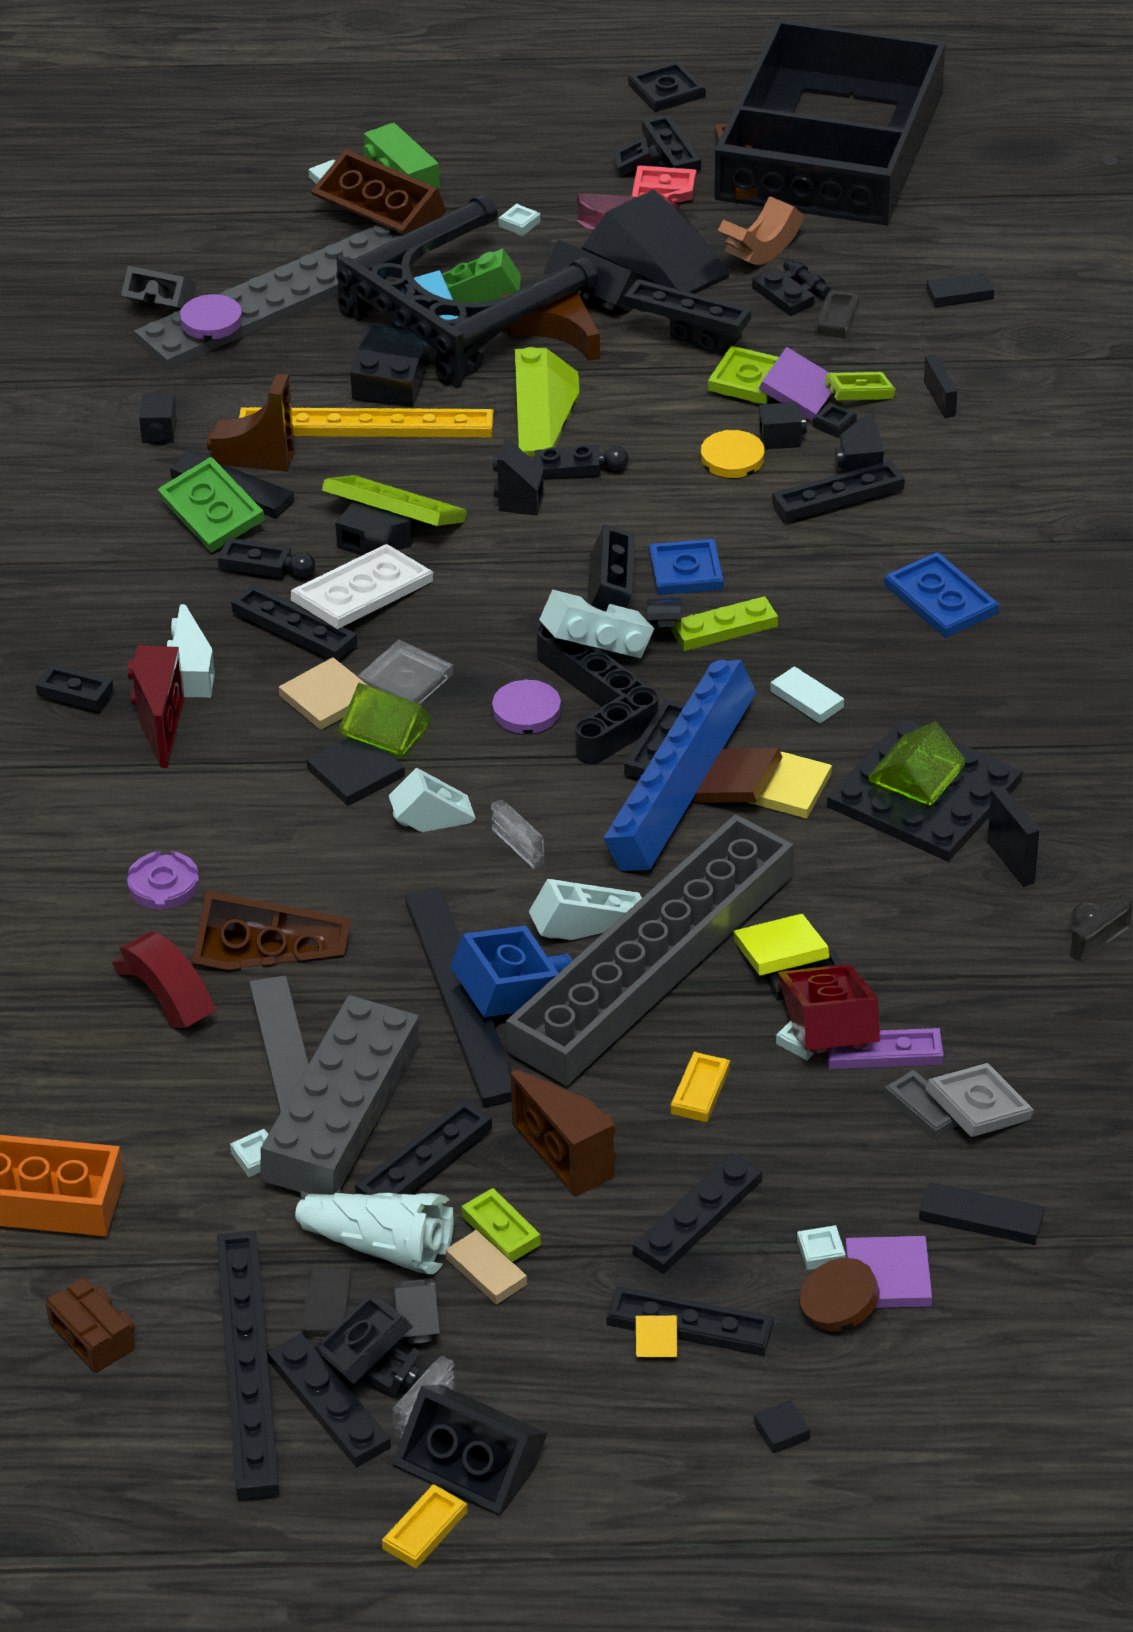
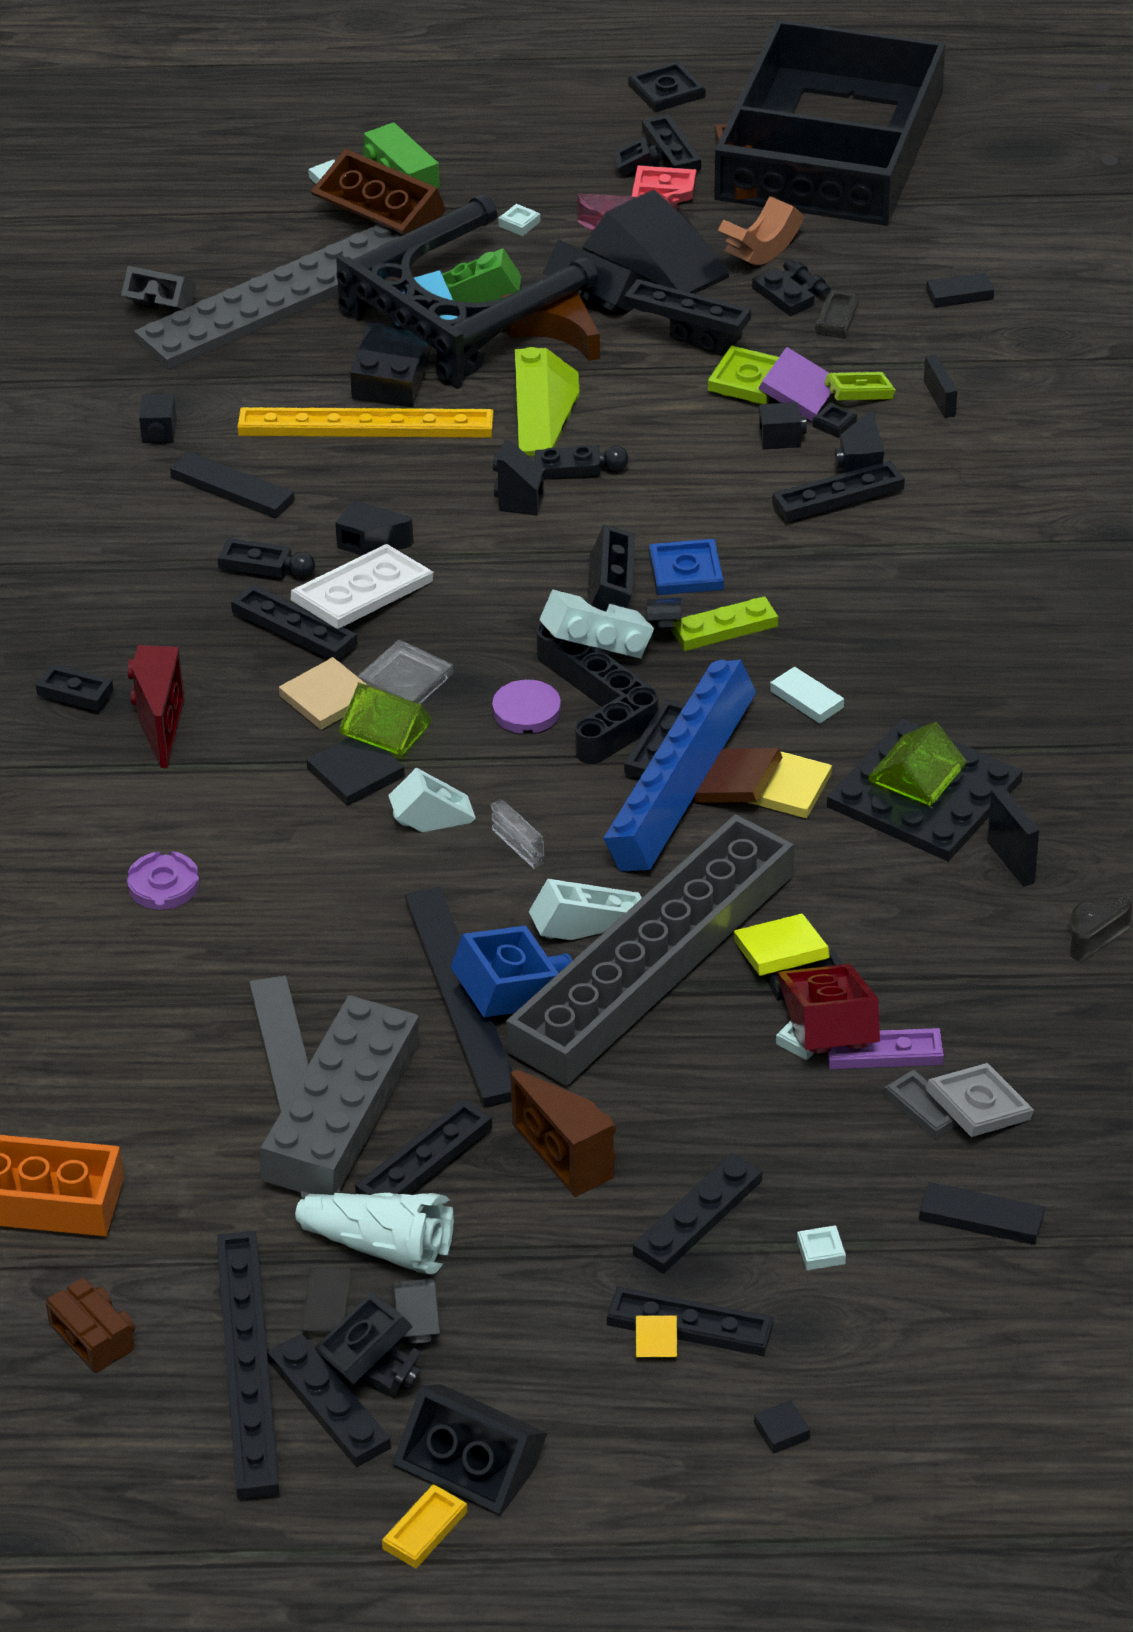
dark red arch [112,931,217,1028] -> none
bright green plate [157,457,266,553] -> none
light aqua slope [167,604,215,698] -> none
medium lavender tile [180,294,242,339] -> none
reddish brown wedge [192,890,351,970] -> none
reddish brown arch [207,374,295,472] -> none
light aqua tile [230,1129,268,1177] -> none
lime tile [322,475,467,526] -> none
clear tile [393,1355,455,1439] -> none
tan tile [445,1230,527,1305] -> none
lime plate [461,1188,541,1262] -> none
yellow tile [671,1052,730,1123] -> none
yellow tile [701,430,764,478] -> none
reddish brown tile [800,1258,880,1332] -> none
medium lavender tile [845,1236,932,1308] -> none
blue tile [884,552,999,638] -> none

